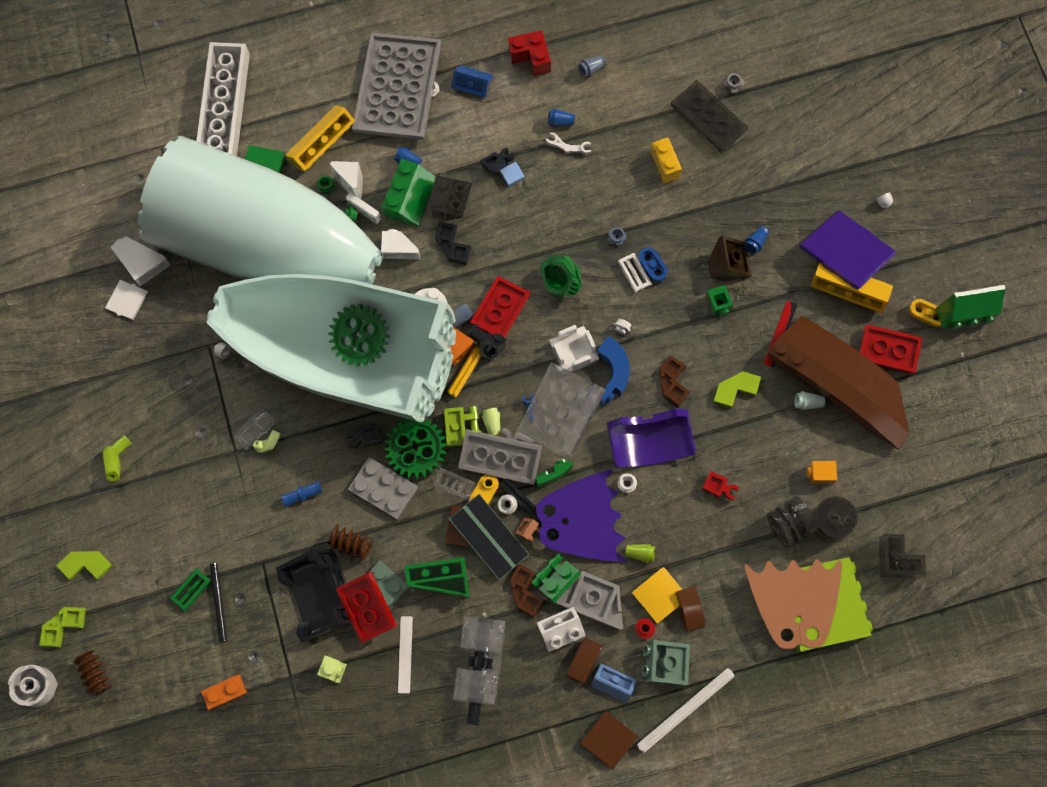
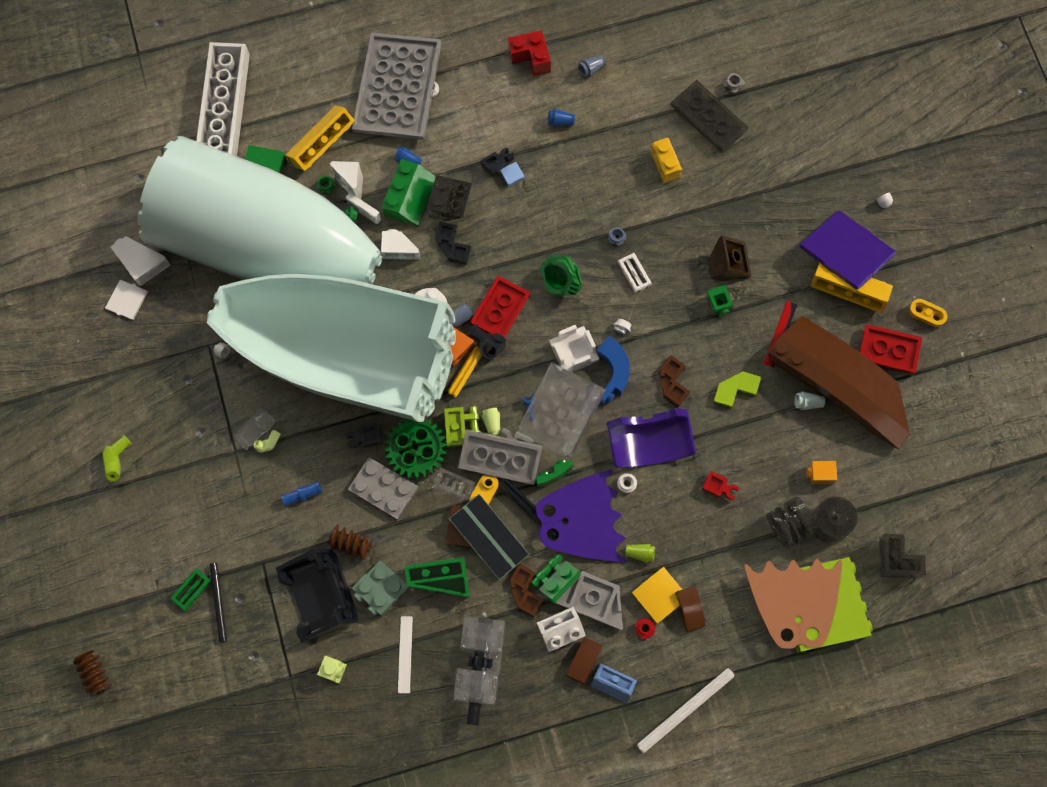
white brick [8,665,58,707] -> none
lime tile [39,607,86,648] -> none
lime tile [56,551,113,580] -> none
orange plate [201,674,247,710] -> none
green gear [328,304,390,366] -> none
red plate [336,571,397,643] -> none
blue panel [451,65,494,98] -> none
white plate [498,495,517,514] -> none
nougat tile [515,517,540,542] -> none
white piece [546,132,591,156] -> none
reddish brown tile [581,711,638,769] -> none
blue plate [638,247,668,282] -> none
sand green plate [641,640,690,686] -> none
blue cone [744,226,769,254] -> none
green slope [936,285,1005,330] -> none

